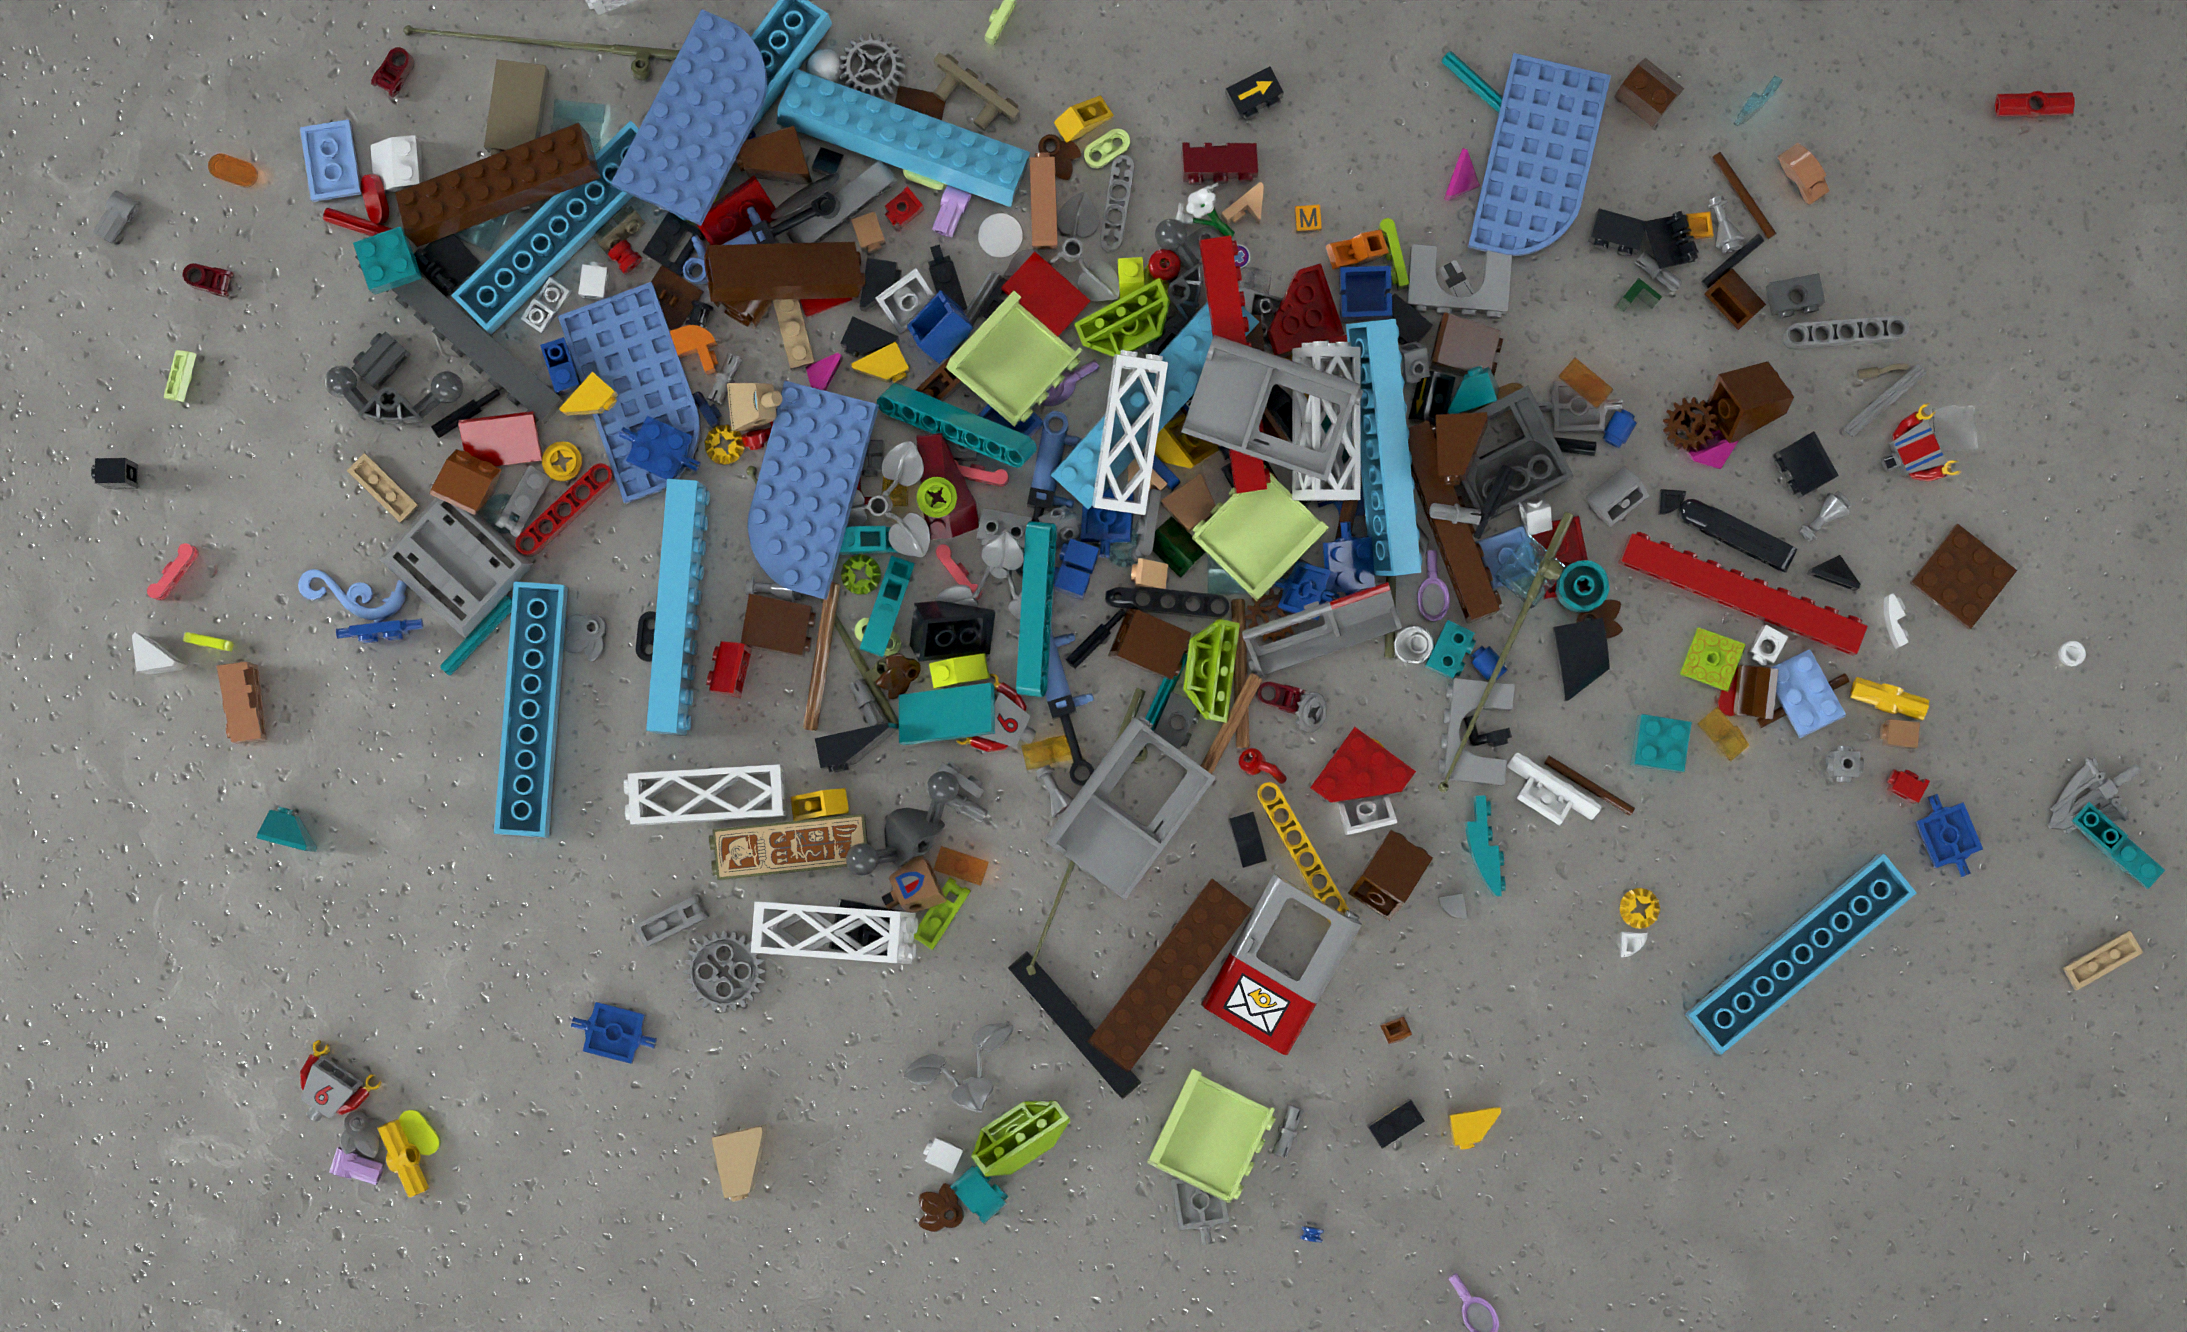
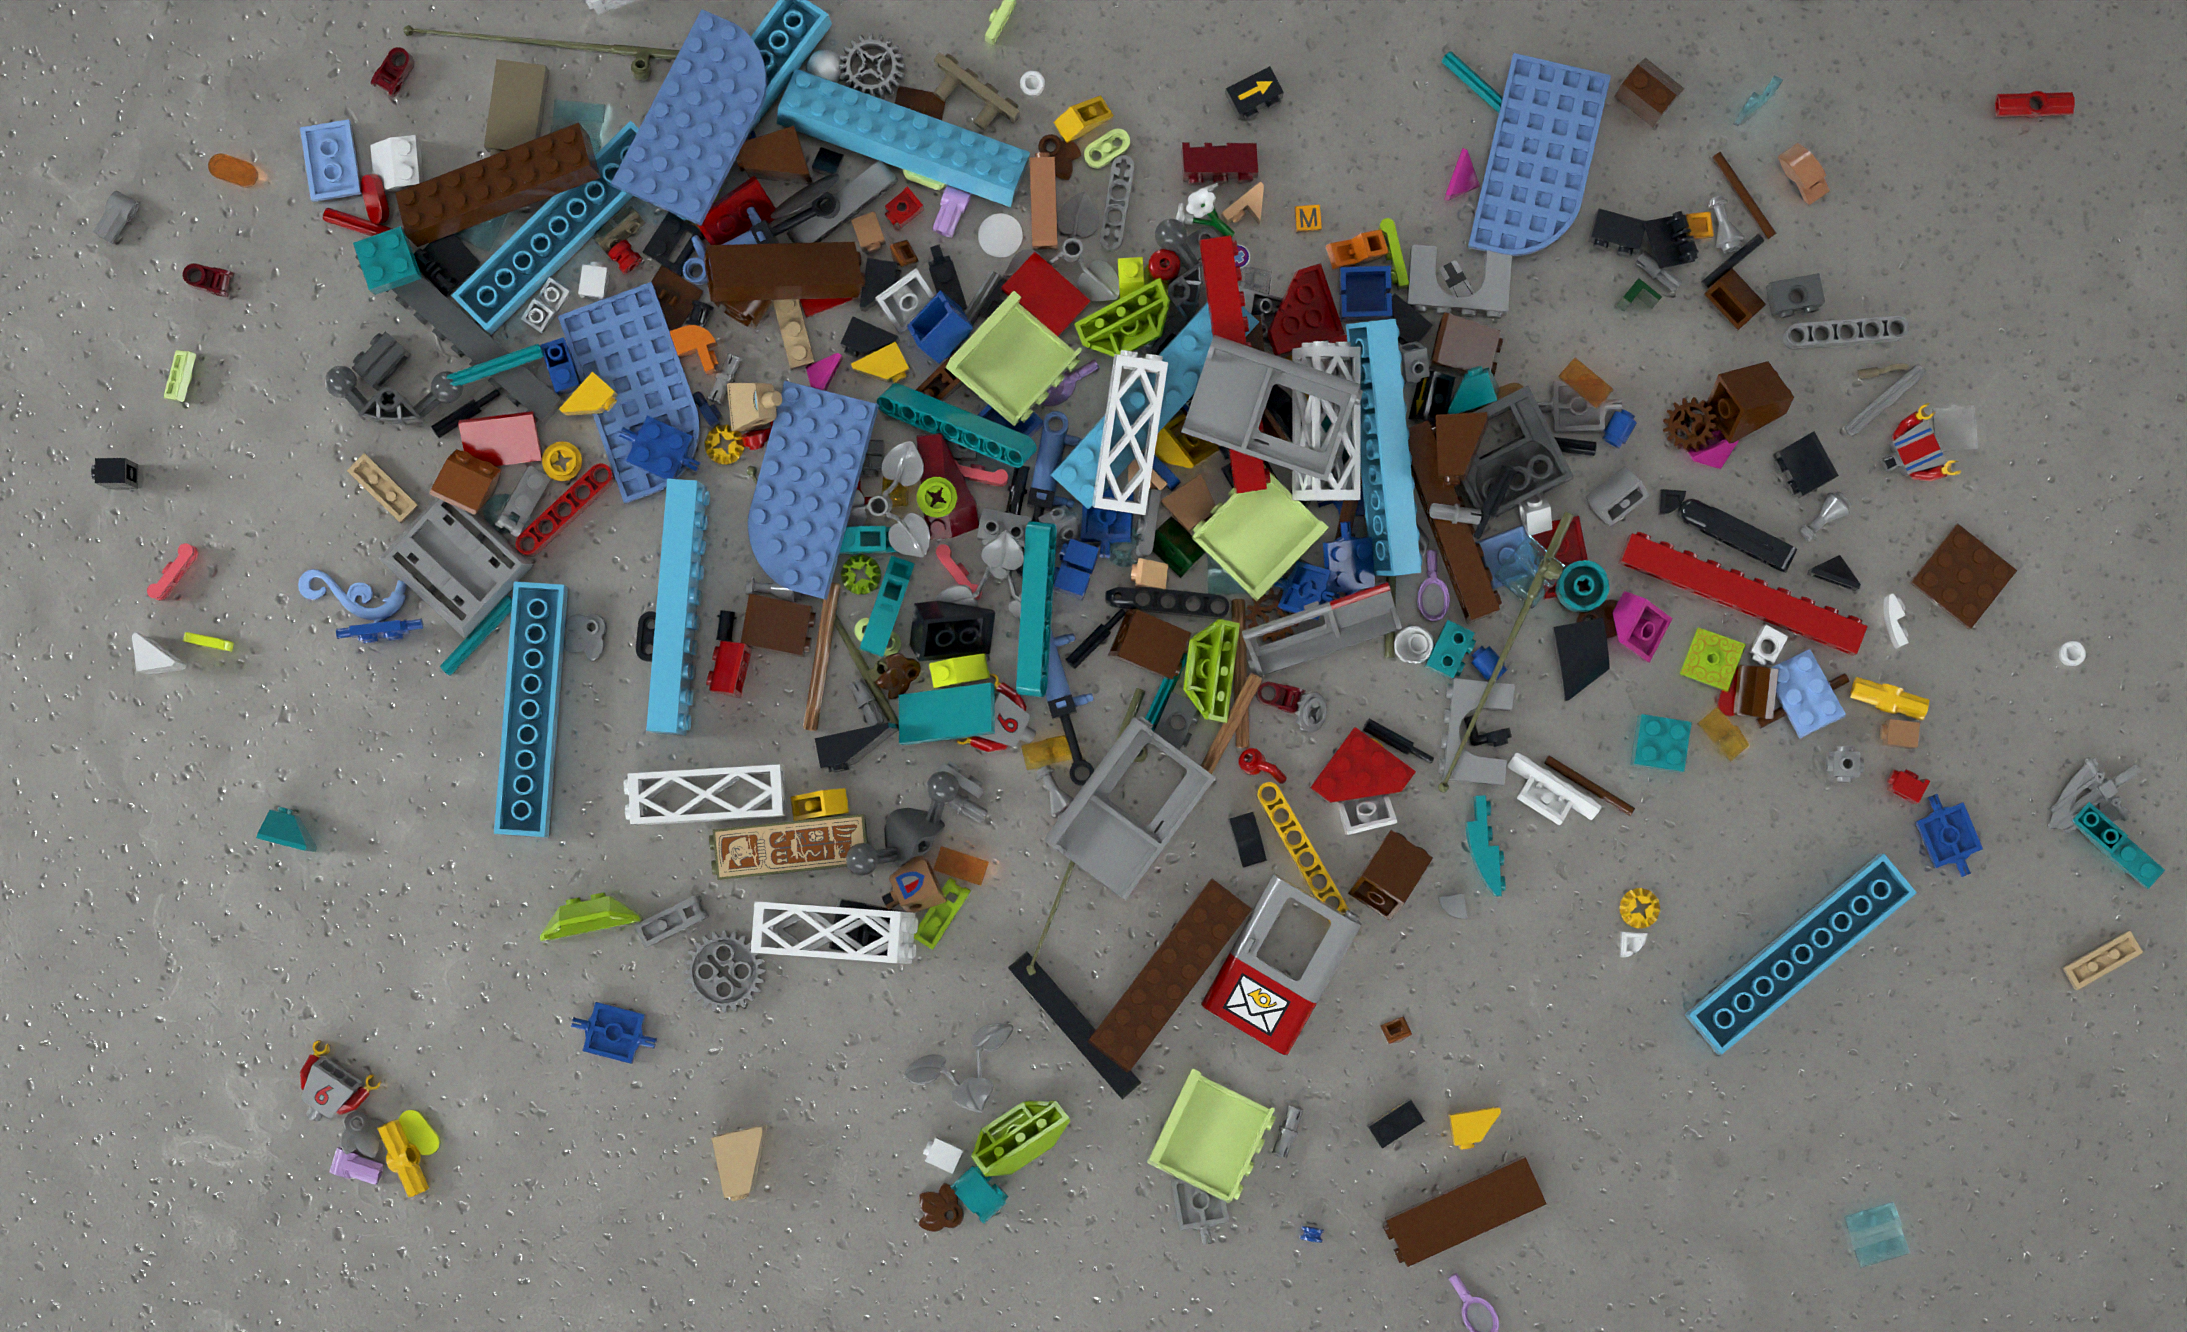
nougat wedge [216,662,267,744] -> none
none -> teal axle [447,344,543,386]
none -> lime wedge [540,892,643,941]
none -> black pin [716,610,737,642]
none -> dark orange slope [890,240,919,267]
none -> black pin [1005,465,1030,515]
none -> white tile [1020,71,1045,97]
none -> black axle [1362,718,1434,764]
none -> reddish brown brick [1383,1156,1547,1267]
none -> dark pink slope [1613,591,1673,663]
none -> clear light blue slope [1844,1202,1910,1269]

